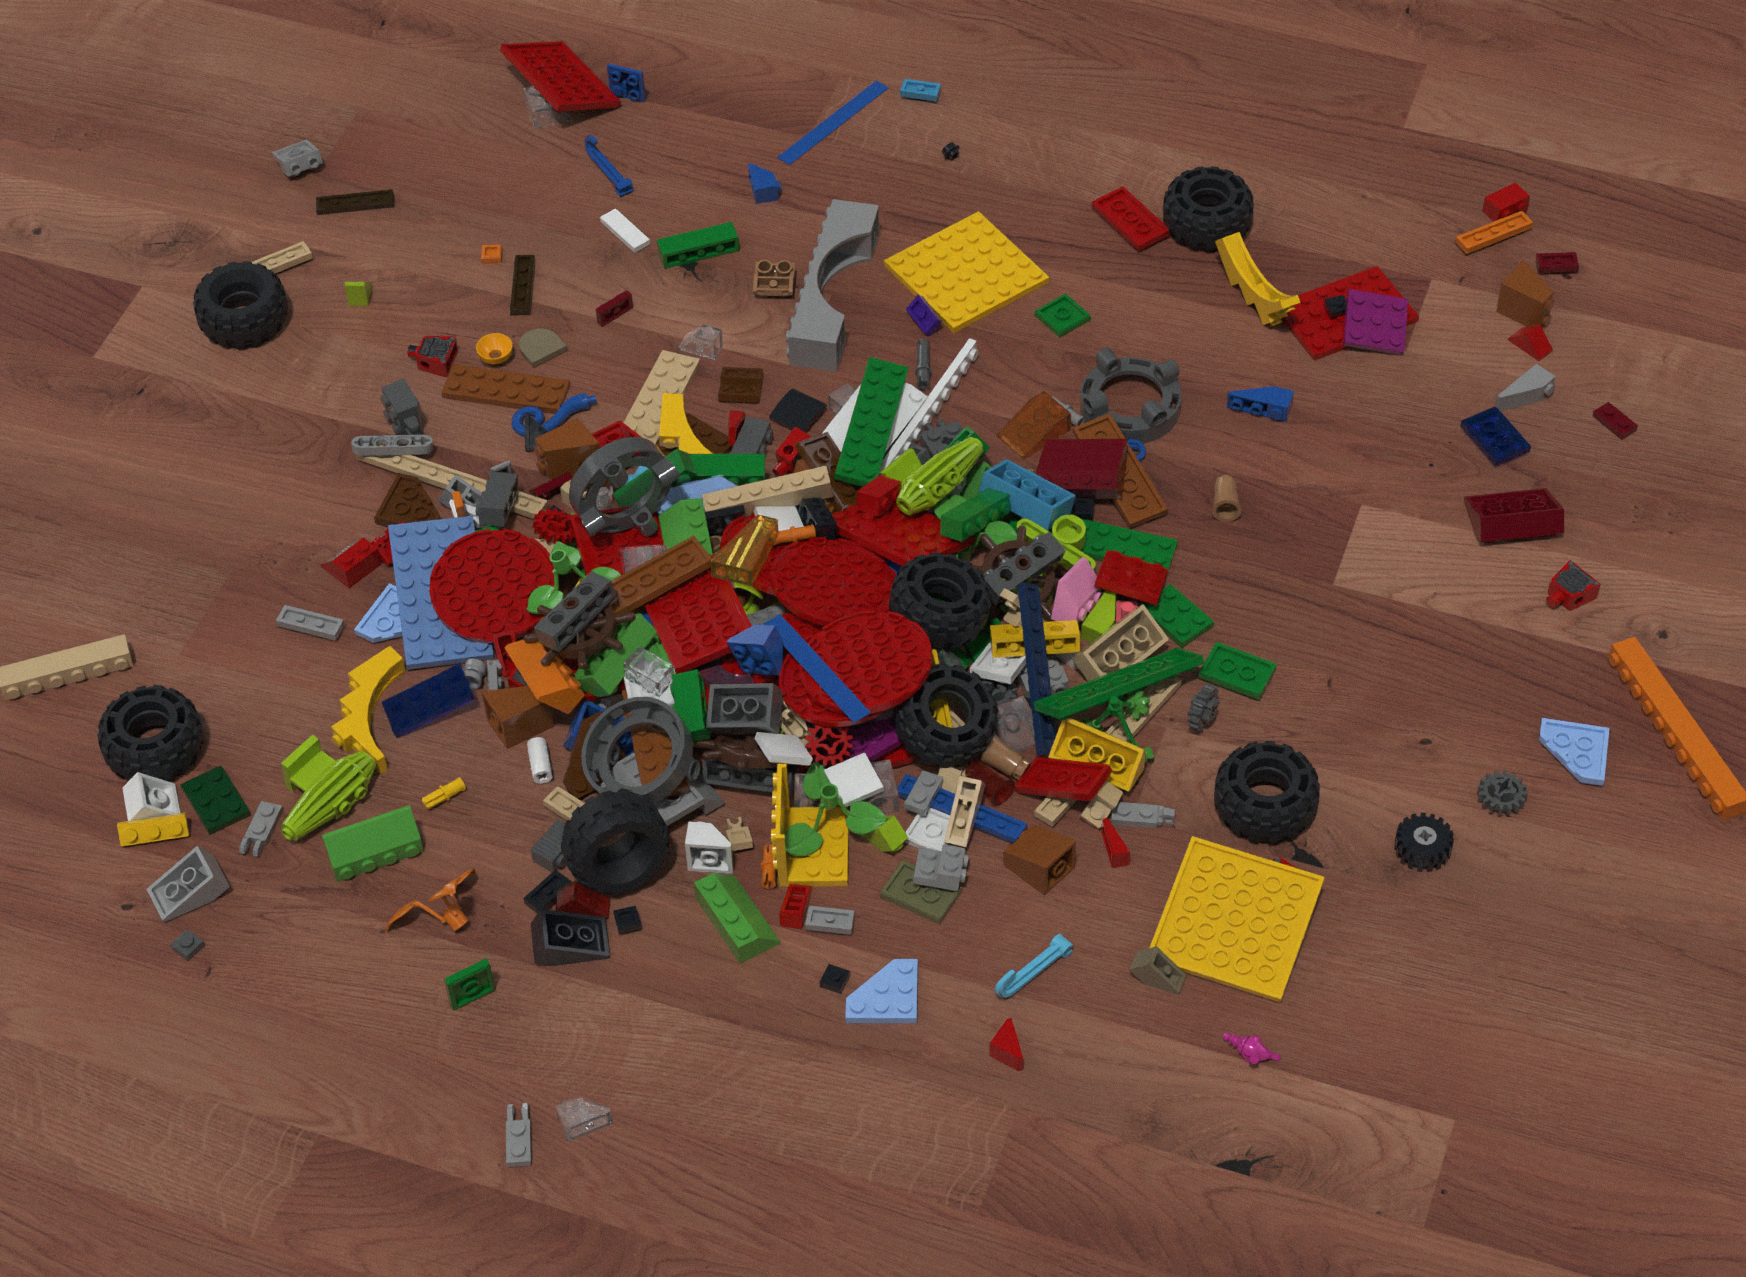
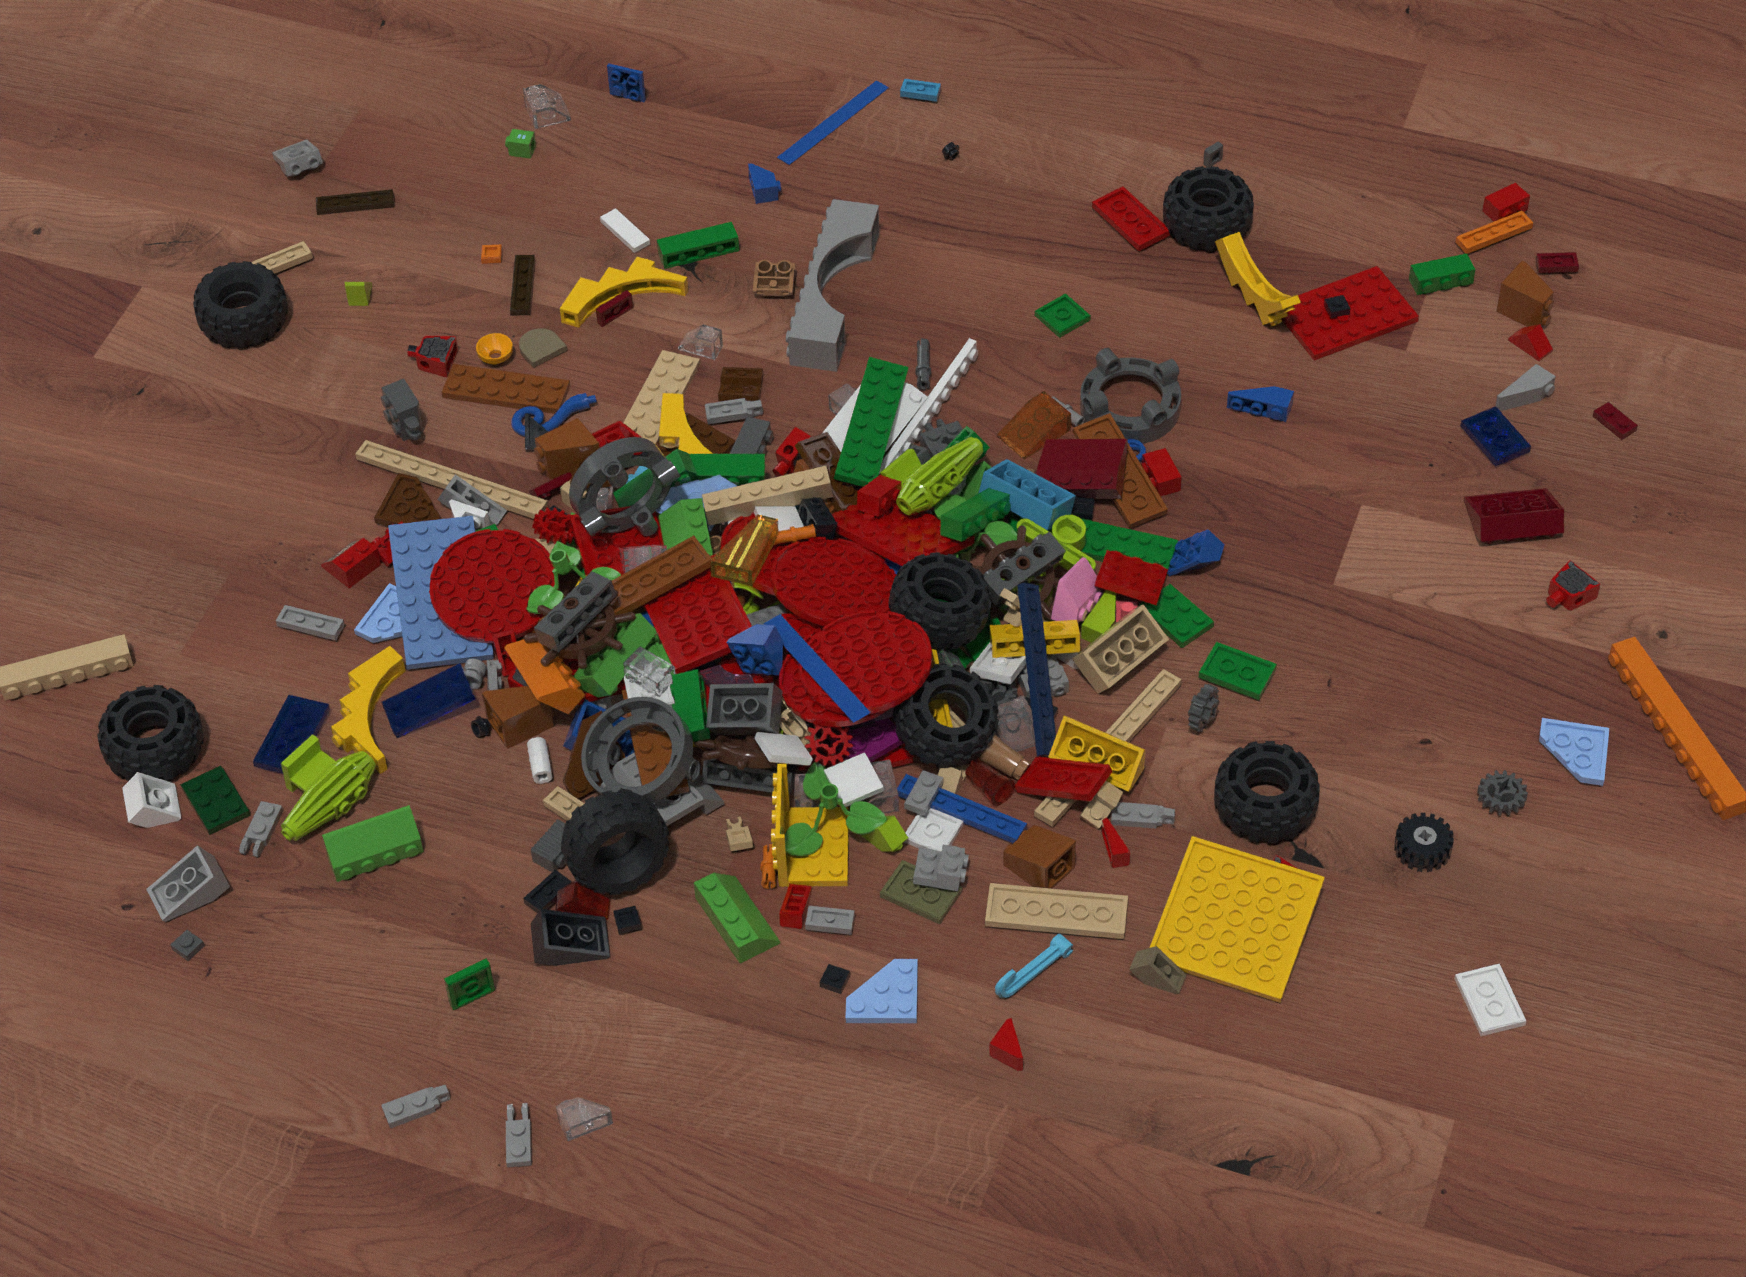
yellow plate [117,812,190,847] -> none
light grey beam [351,435,433,456] -> none
orange plant [386,868,476,932] -> none
yellow axle [422,777,466,809] -> none
orange tile [452,491,466,517] -> none
dark grey brick [475,472,519,527] -> none
light grey slope [488,460,512,478] -> none
red plate [499,41,621,112] -> none
blue piece [585,135,634,196] -> none
white slope [685,821,734,874] -> none
black tile [705,505,745,537] -> none
red slope [728,410,746,446] -> none
black slope [769,388,827,433] -> none
yellow plate [884,211,1049,333] -> none
dark purple plate [906,295,942,336] -> none
tan slope [944,776,985,848] -> none
green plate [1033,648,1204,720] -> none
plant [1079,690,1154,762] -> none
medium nougat plant [1212,475,1242,521] -> none
dark pink piece [1223,1032,1281,1064] -> none
magenta plate [1343,289,1408,355] -> none
none -> clear blue plate [253,695,330,774]
none -> light grey hinge [381,1085,450,1128]
none -> black plate [471,716,491,737]
none -> bright green brick [505,129,536,159]
none -> yellow arch [560,257,688,328]
none -> light grey hinge [705,398,763,424]
none -> tan plate [985,883,1128,939]
none -> red brick [1141,448,1182,497]
none -> blue slope [1167,529,1224,576]
none -> dark grey plate [1203,142,1223,167]
none -> green brick [1409,253,1476,295]
none -> white tile [1455,964,1526,1036]

